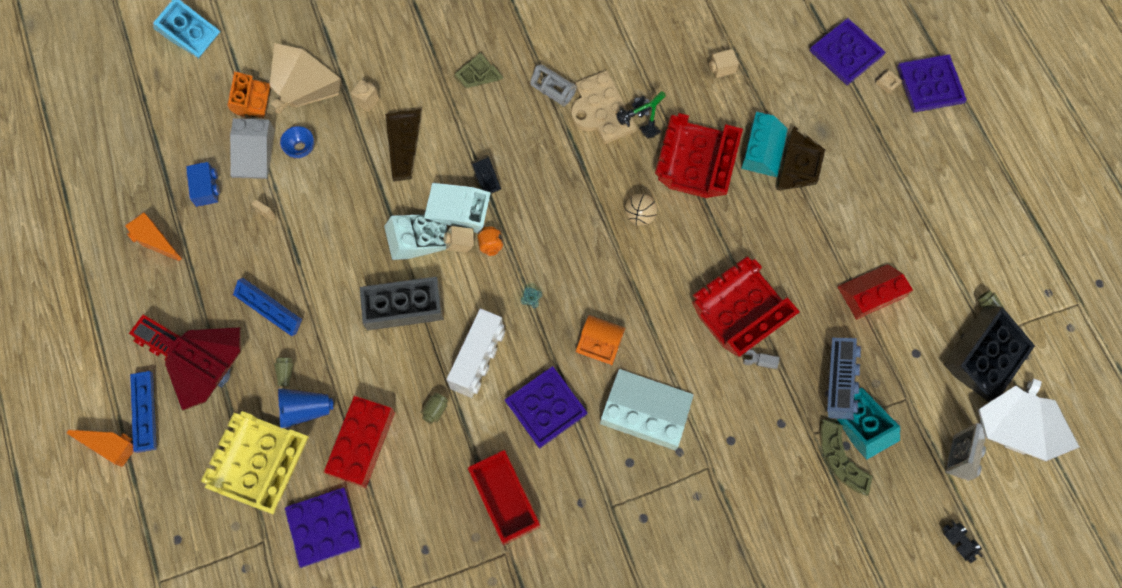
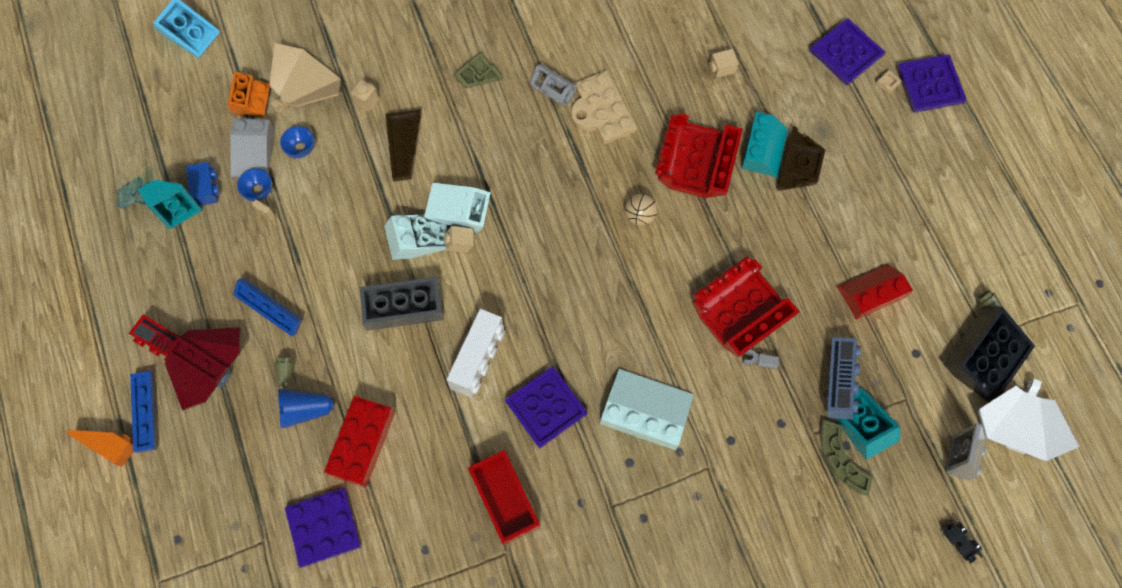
orange slope [125,213,182,261] -> none
light yellow slope [201,411,309,515] -> none
olive brick [420,393,448,424] -> none
black slope [470,155,501,194] -> none
orange head [477,226,503,256] -> none
clear light blue plate [521,287,542,308] -> none
orange brick [576,315,626,365] -> none
black plant [616,91,666,138] -> none
none -> clear light blue slope [117,177,146,209]
none -> teal slope [138,180,203,230]
none -> blue piece [237,169,272,201]

